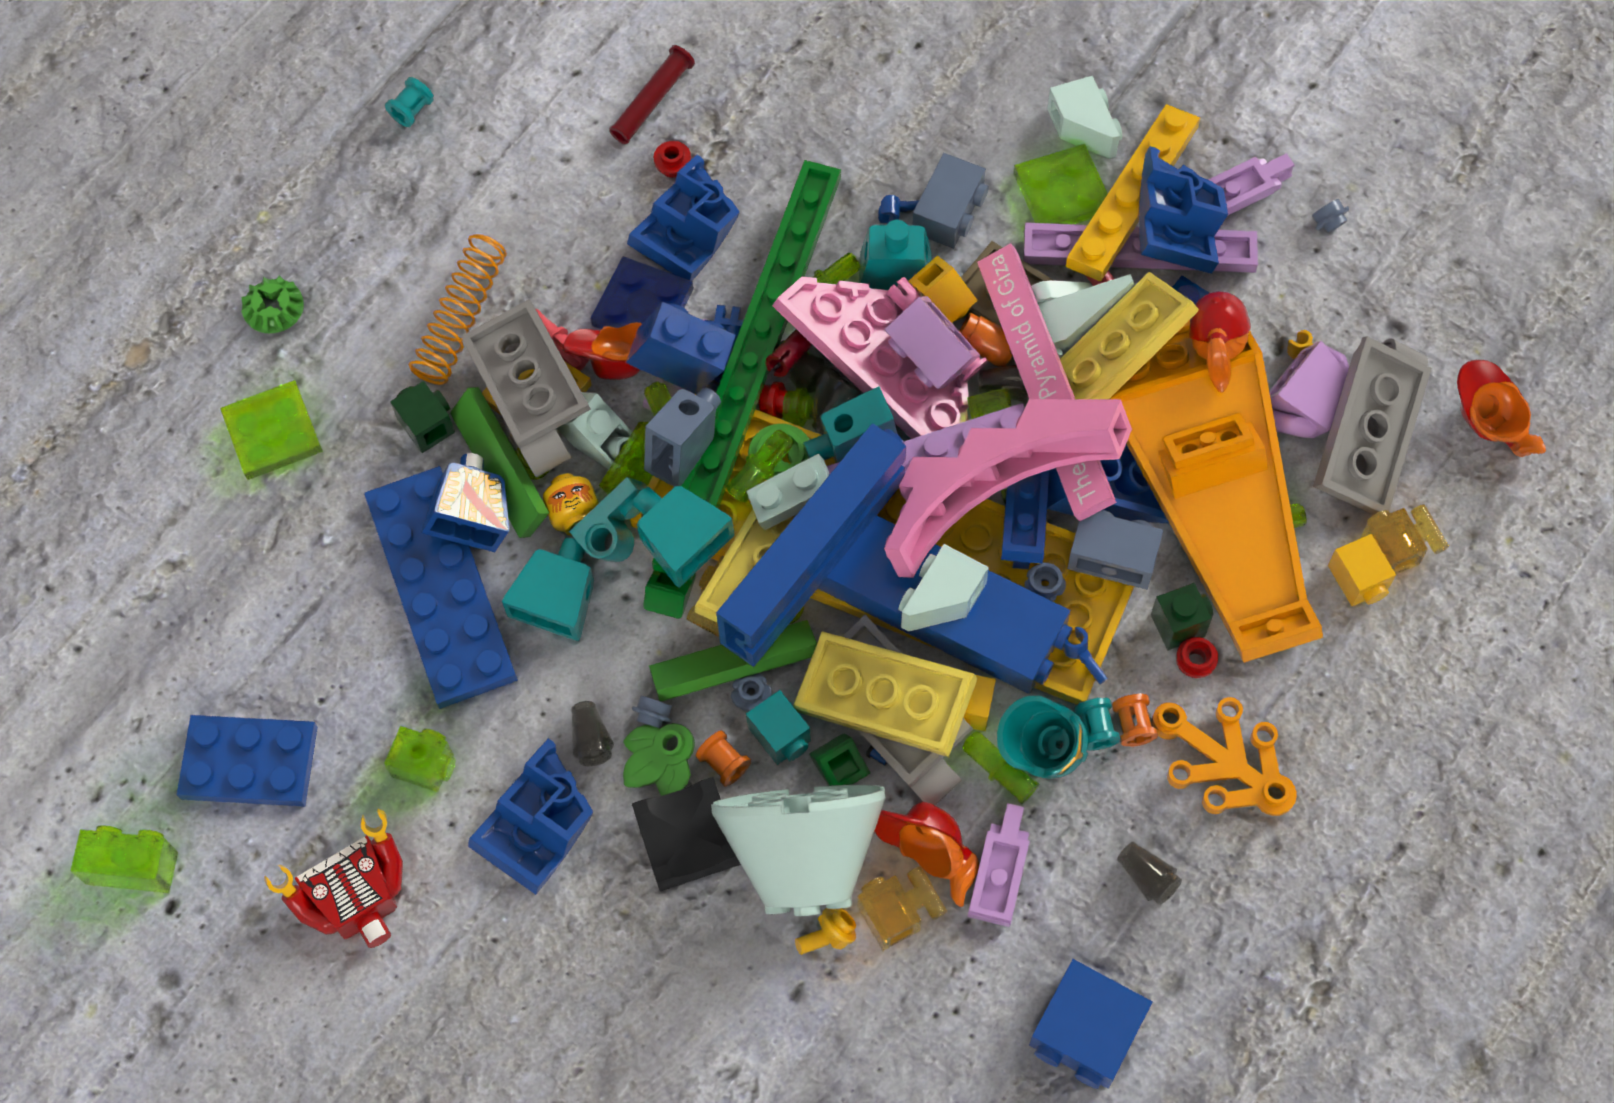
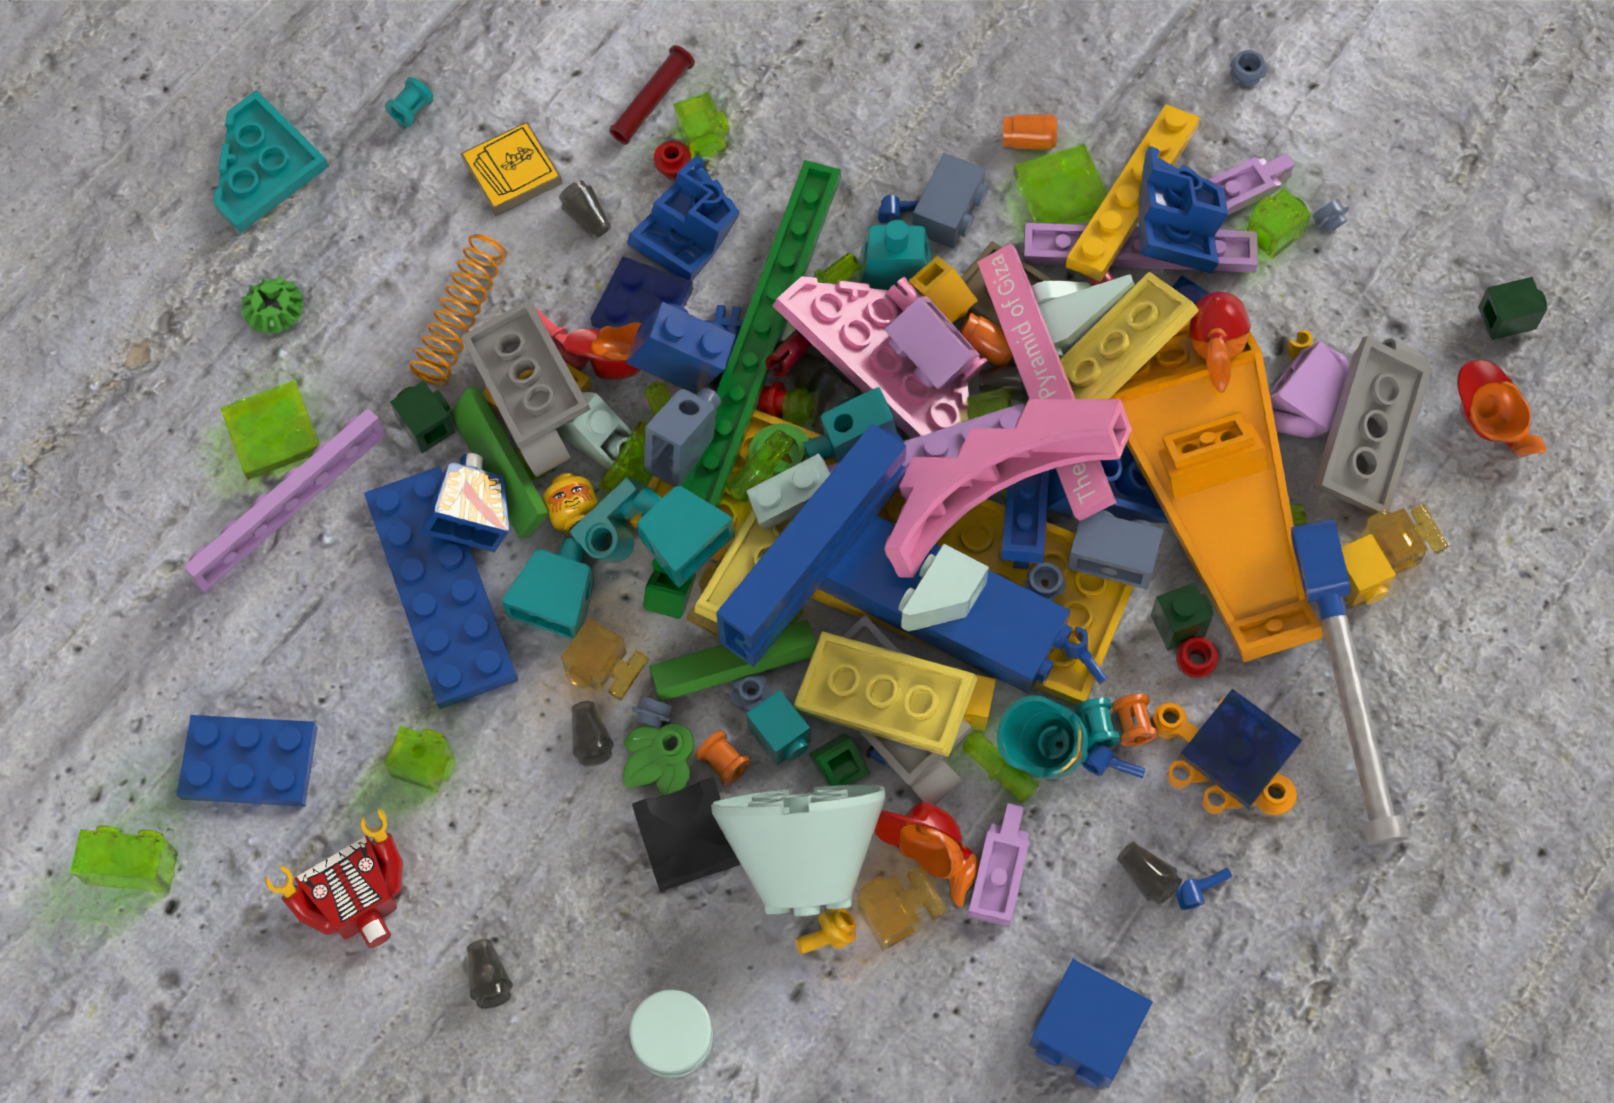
blue slope [468,738,593,895] -> none
light aqua slope [1047,76,1122,159] -> none
none -> lavender plate [183,408,386,592]
none -> teal plate [213,90,329,234]
none -> yellow tile [460,122,563,216]
none -> clear smoke cone [467,939,513,1009]
none -> clear smoke cone [559,180,611,239]
none -> clear yellow brick [561,618,649,700]
none -> light aqua head [629,990,714,1078]
none -> clear neon green brick [673,92,730,159]
none -> orange piece [1003,113,1057,151]
none -> blue hand [1082,745,1145,778]
none -> blue hand [1176,868,1232,910]
none -> clear blue plate [1180,688,1302,809]
none -> sand blue plate [1230,50,1267,86]
none -> clear neon green brick [1246,188,1311,259]
none -> flat silver piece [1291,519,1409,846]
none -> dark green brick [1478,277,1547,340]

